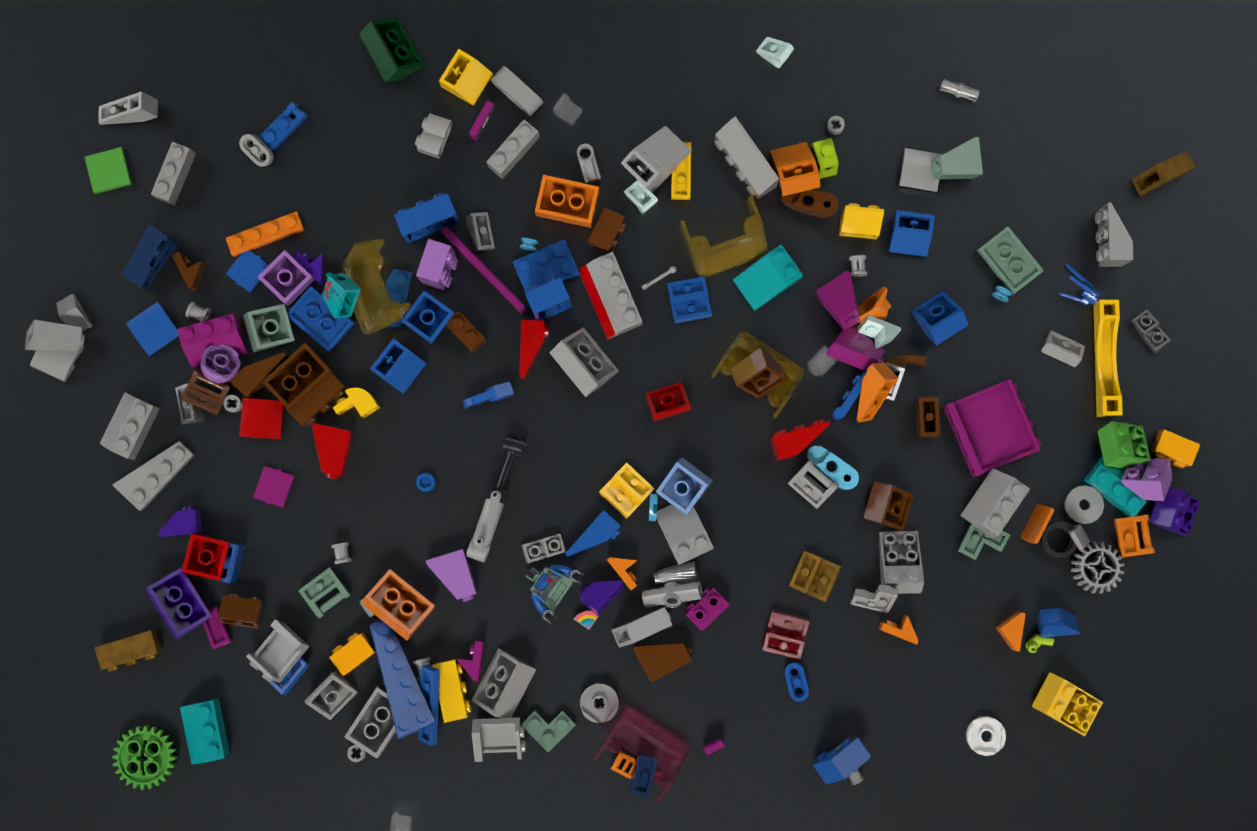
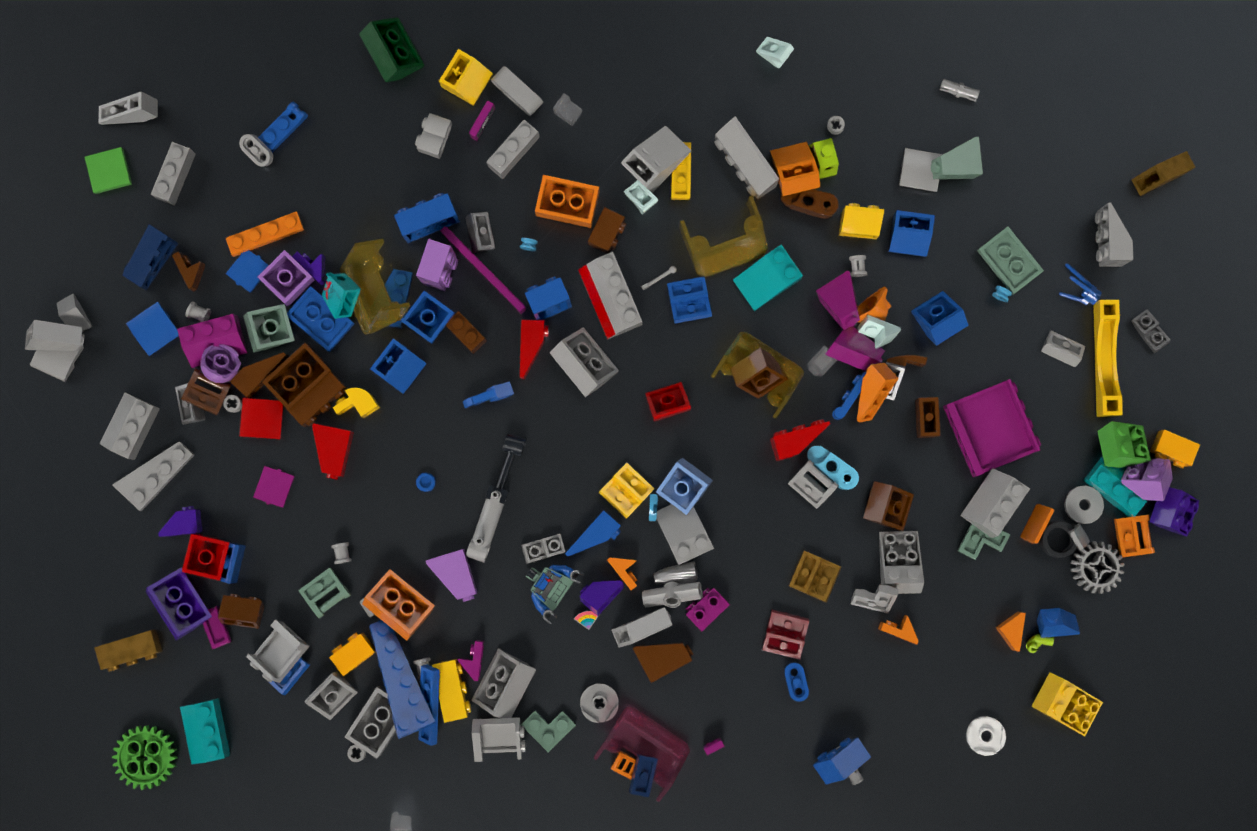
blue plate [512,239,580,292] -> none
light grey piece [577,144,601,184] -> none

